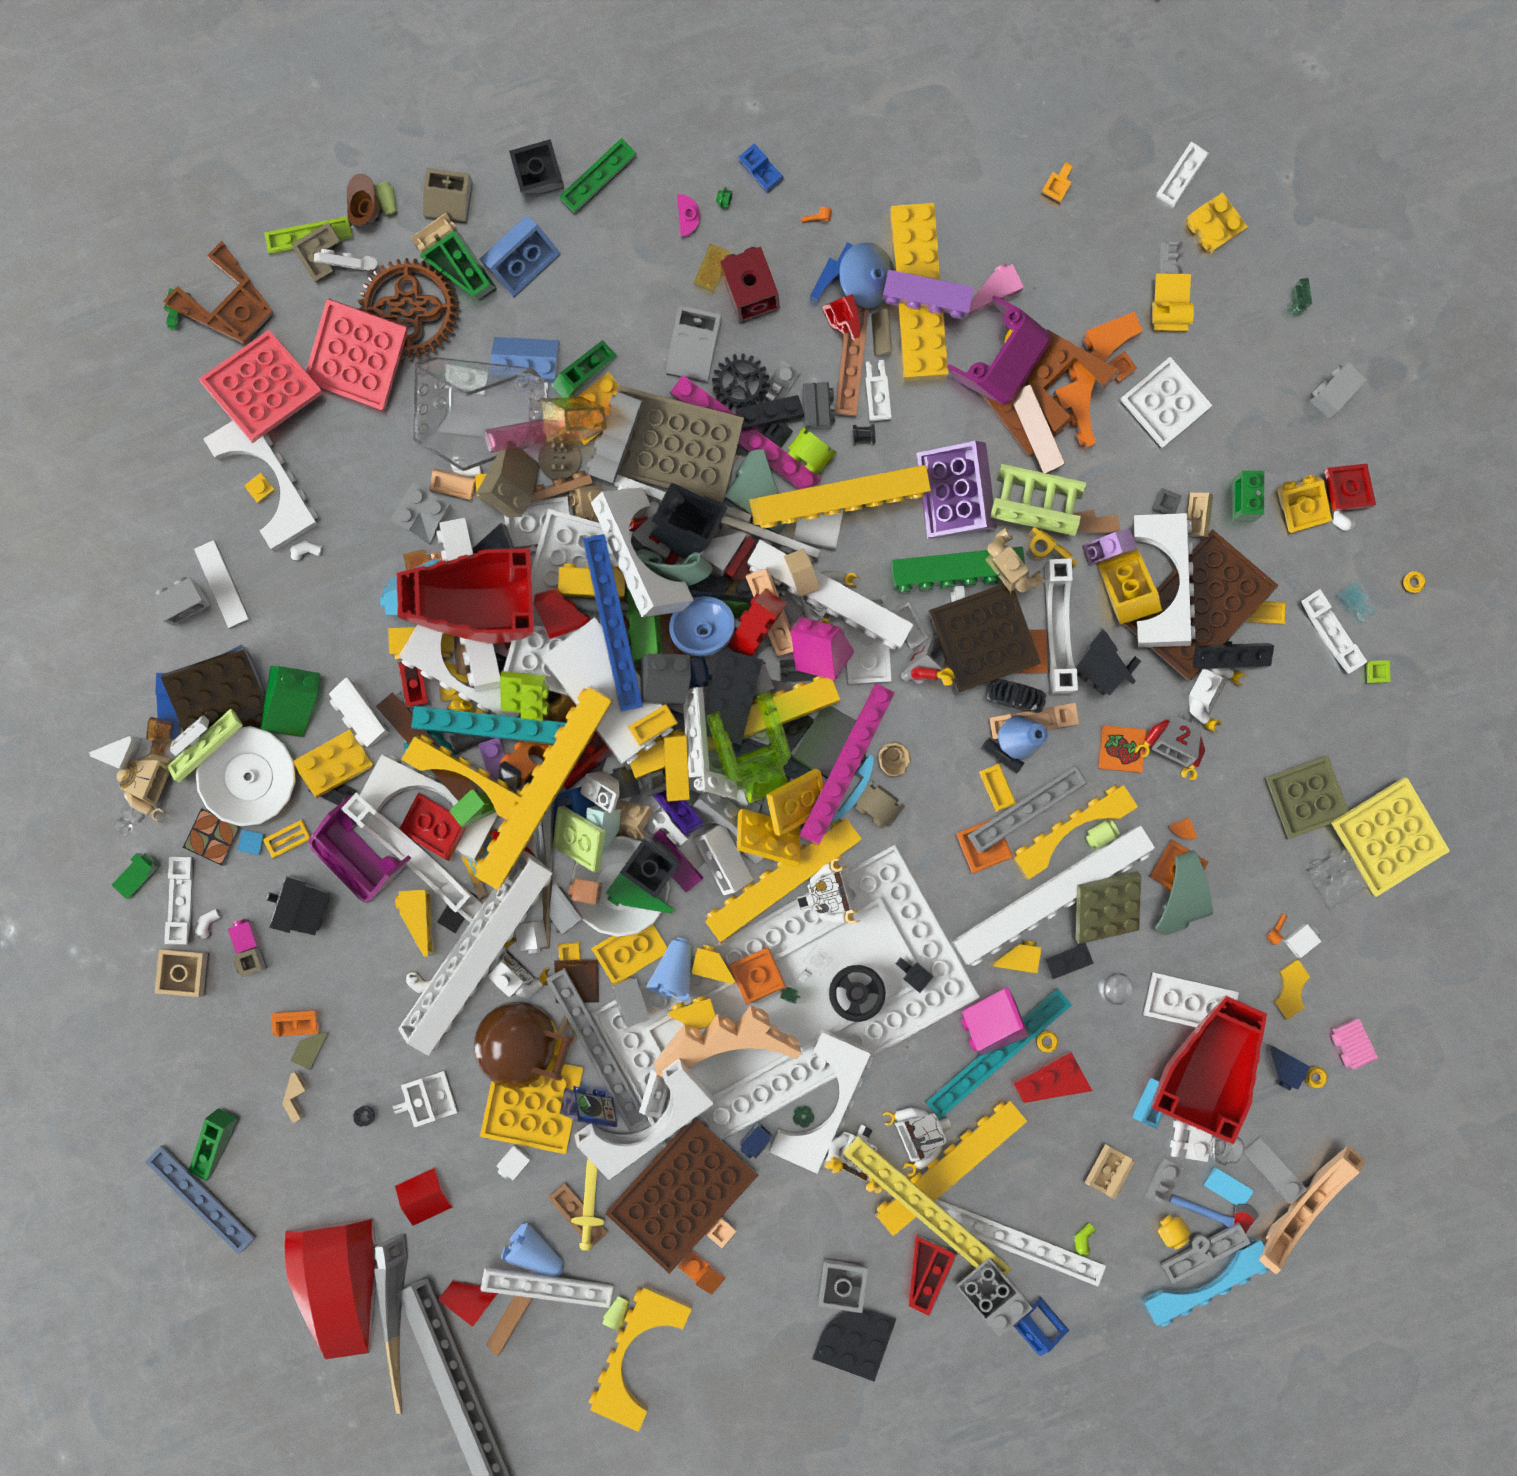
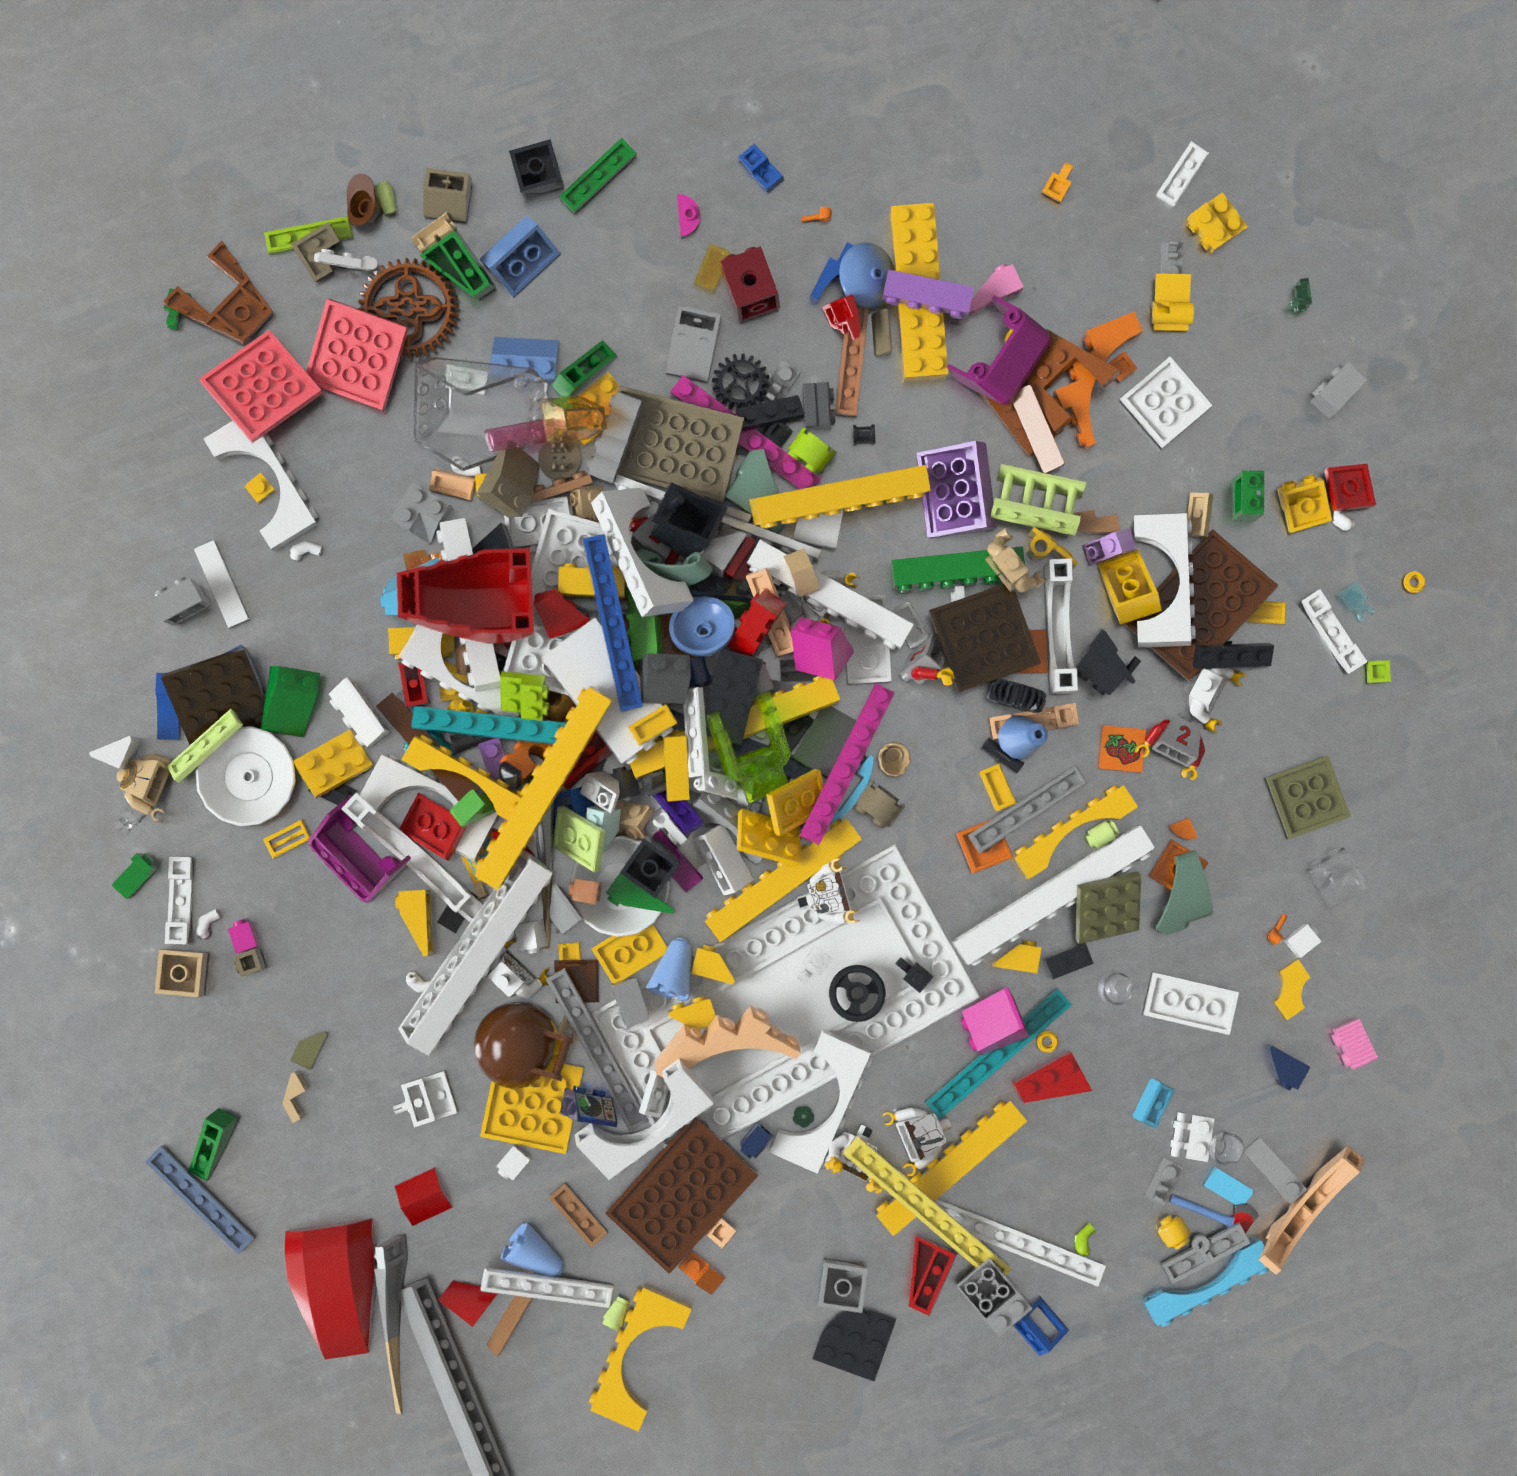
clear orange plate [146,717,172,755] -> none
white plate [170,716,209,756] -> none
tile [182,808,242,866] -> none
dark azure tile [238,829,265,855] -> none
black piece [266,875,329,935] -> none
orange hinge [271,1010,320,1037] -> none
black bush [353,1106,376,1127] -> none
light yellow sword [571,1159,604,1251] -> none
green plate [716,187,733,208] -> none
orange tile [729,947,786,1005] -> none
clear green plate [780,986,801,1004] -> none
white hinge [865,360,892,422] -> none
tan bracket [1085,1144,1135,1199] -> none
red windscreen [1152,995,1267,1145] -> none
dark grey plate [1153,488,1182,514] -> none
yellow plate [1305,1066,1328,1088] -> none
light yellow plate [1331,777,1450,897] -> none

